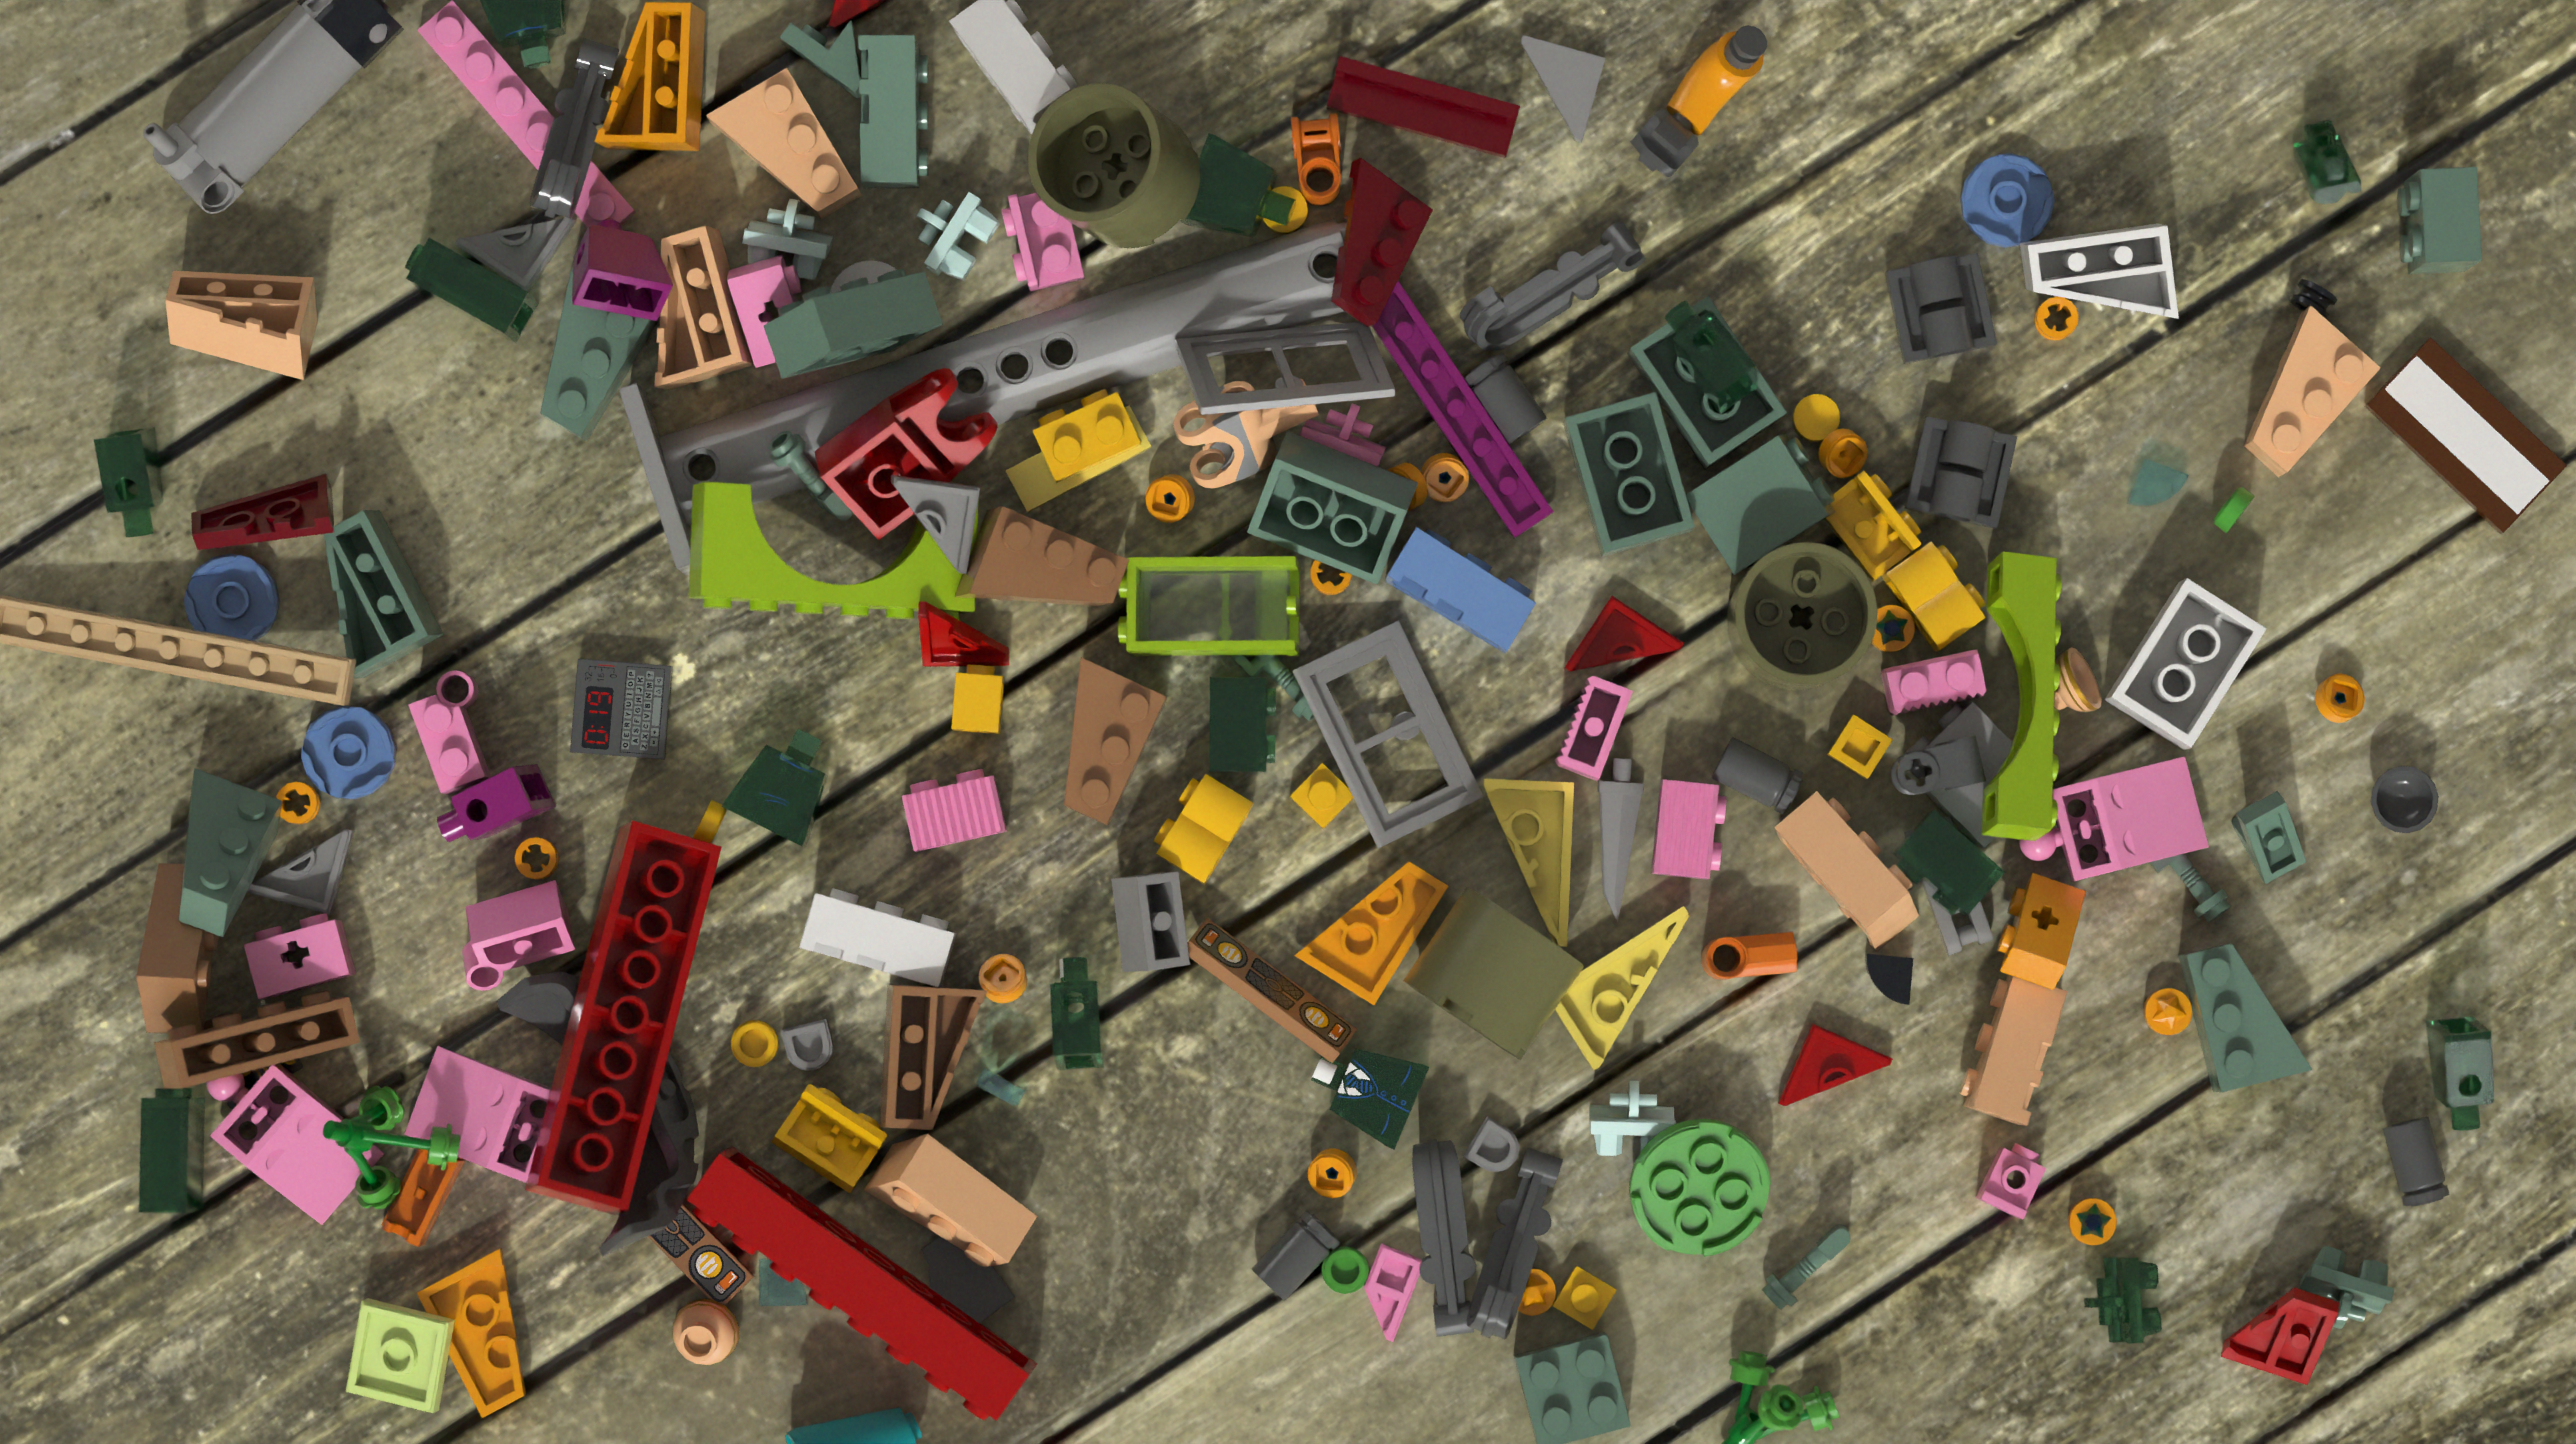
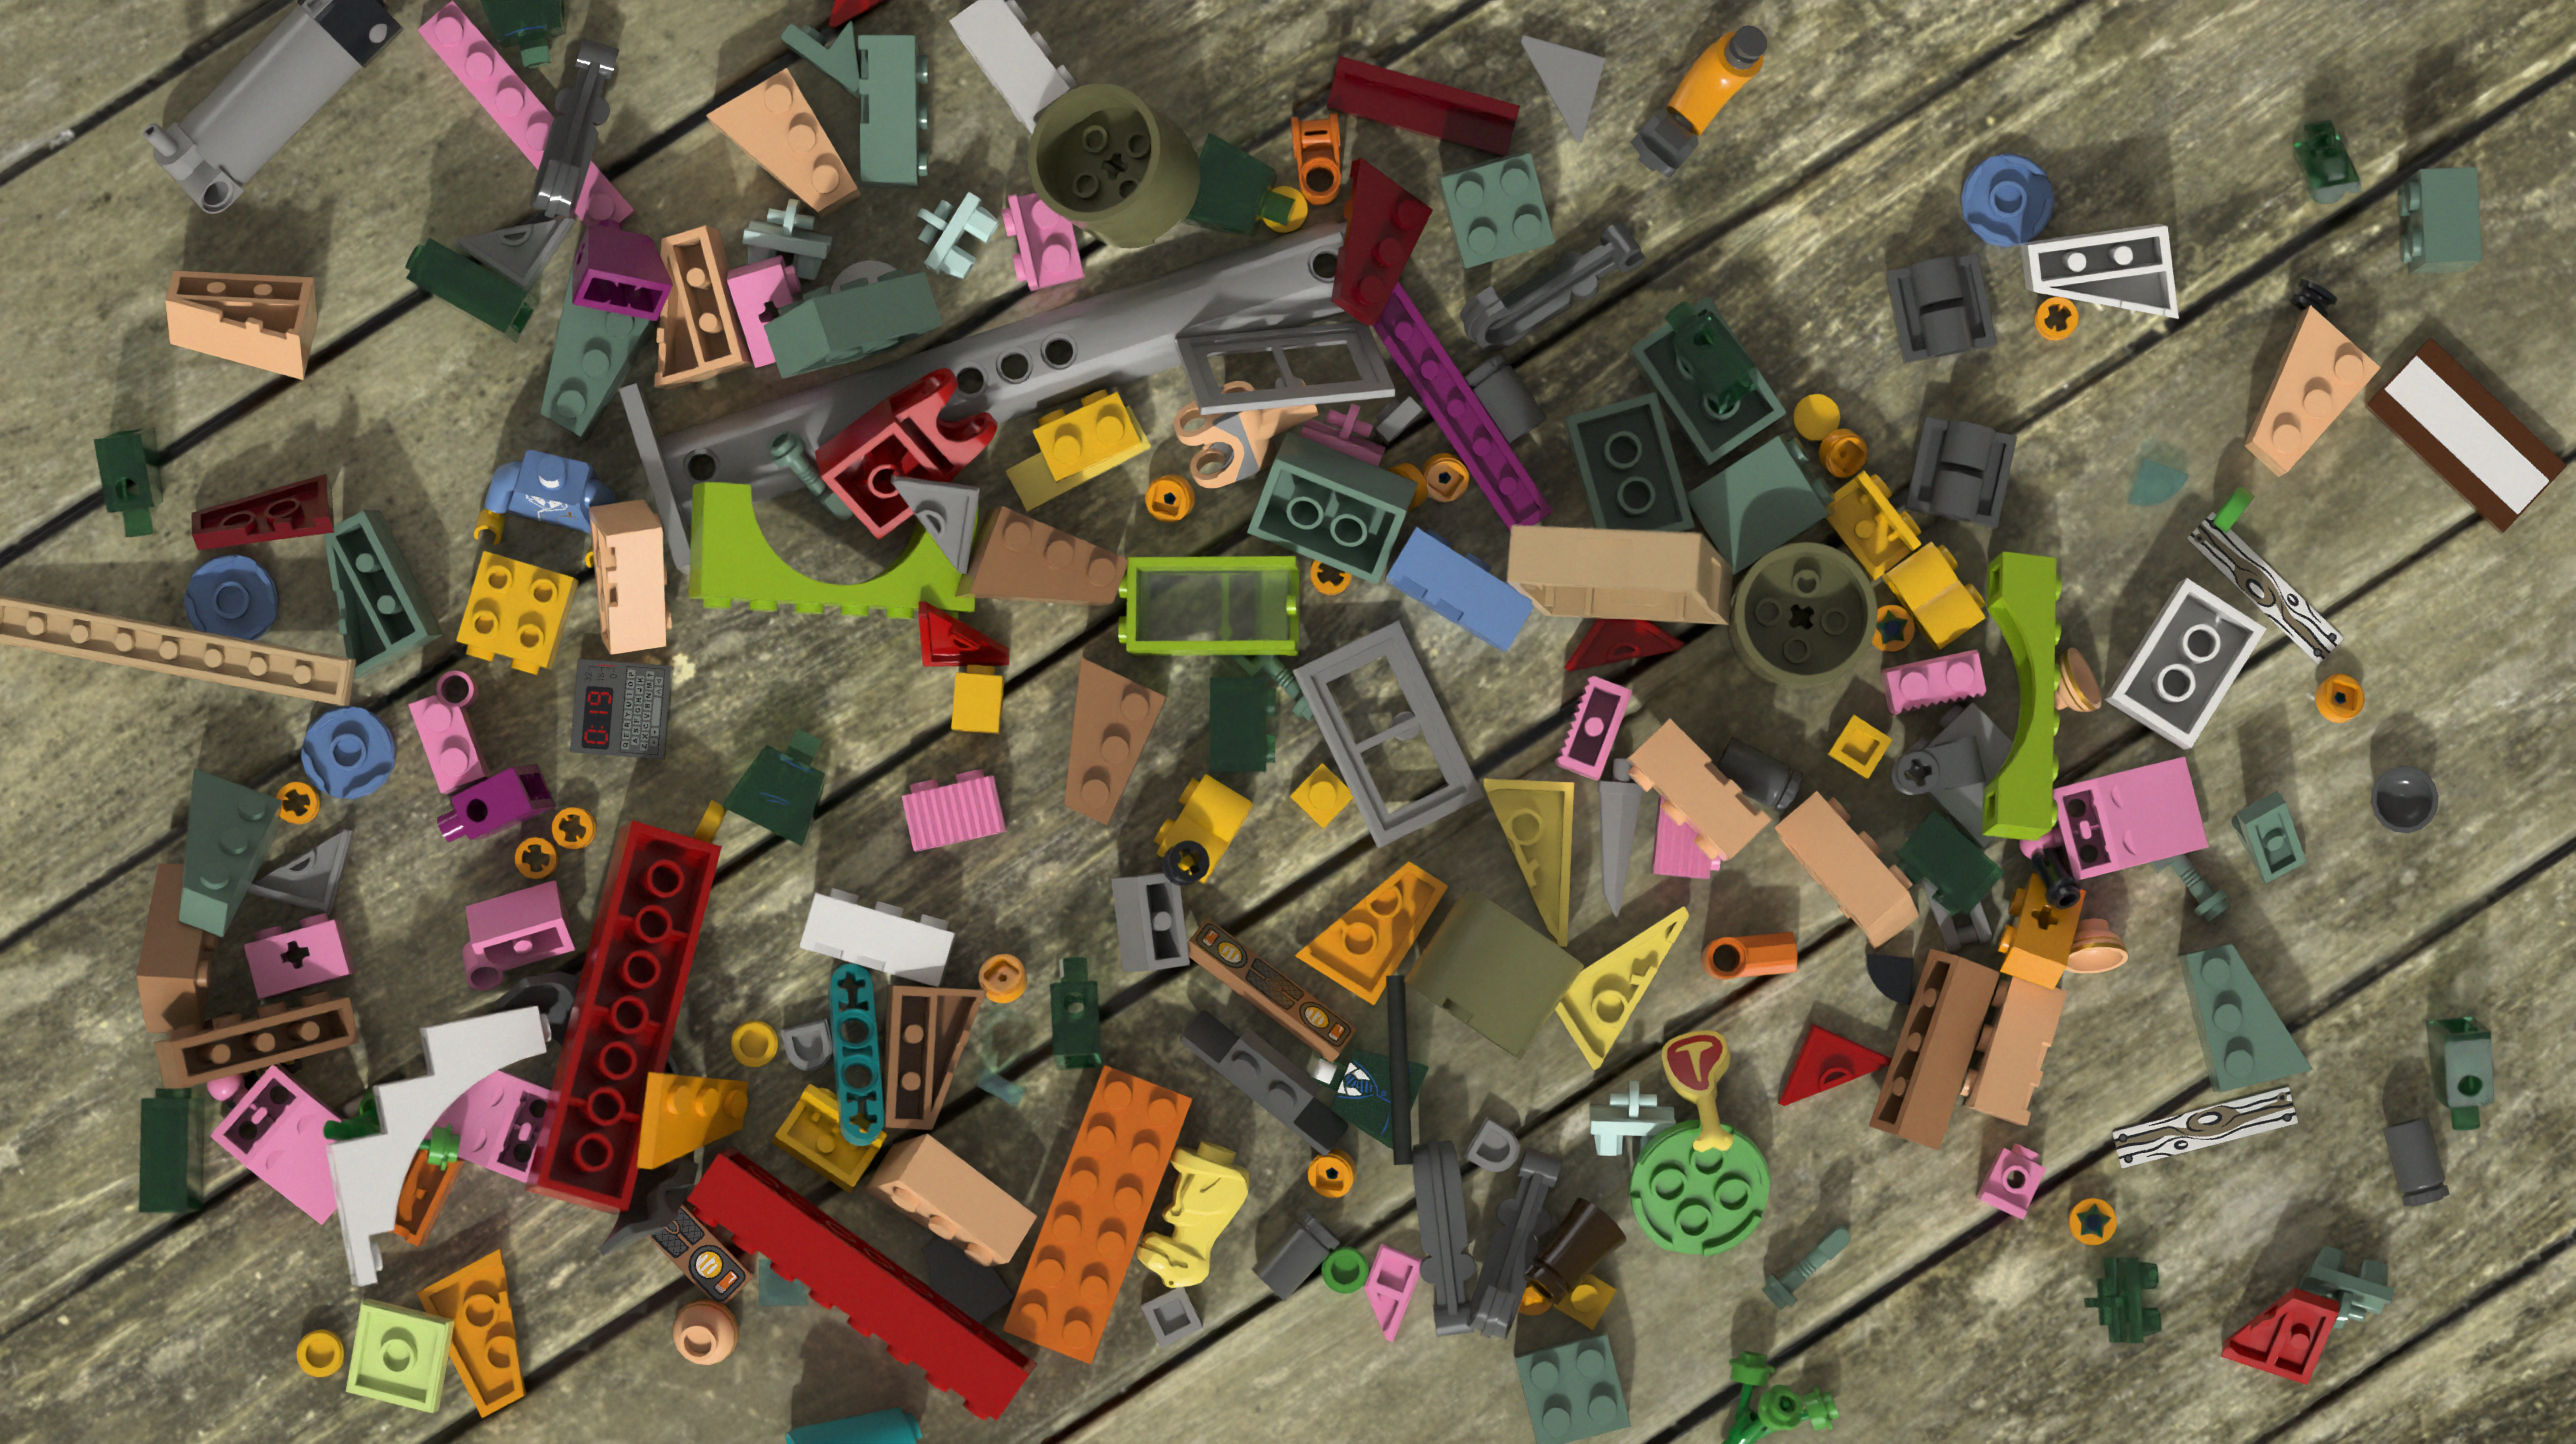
light orange wedge [594,2,705,151] -> none
light orange tile [2143,988,2192,1035] -> none
none -> yellow tile [297,1329,346,1377]
none -> white arch [325,1006,551,1286]
none -> yellow brick [456,551,579,675]
none -> medium blue torso [474,450,617,568]
none -> light orange bush [552,807,597,849]
none -> light nougat wedge [588,499,672,655]
none -> light orange wing [637,1072,748,1169]
none -> teal beam [828,963,885,1146]
none -> orange brick [1002,1065,1193,1365]
none -> light yellow animal [1136,1141,1251,1288]
none -> light grey tile [1140,1287,1203,1348]
none -> black bush [1162,840,1210,886]
none -> dark grey bracket [1180,1010,1349,1156]
none -> light grey plate [1375,396,1423,446]
none -> pearl dark grey bar [1386,975,1413,1165]
none -> sand green brick [1436,149,1555,269]
none -> tan tile [1507,525,1733,625]
none -> dark brown plant [1523,1198,1627,1305]
none -> light nougat wedge [1626,719,1772,862]
none -> light yellow piece [1661,1030,1734,1152]
none -> medium nougat brick [1869,949,2000,1151]
none -> black pin [2030,847,2081,909]
none -> light nougat piece [2065,918,2129,974]
none -> sticker [2112,1087,2298,1168]
none -> sticker [2187,512,2344,665]

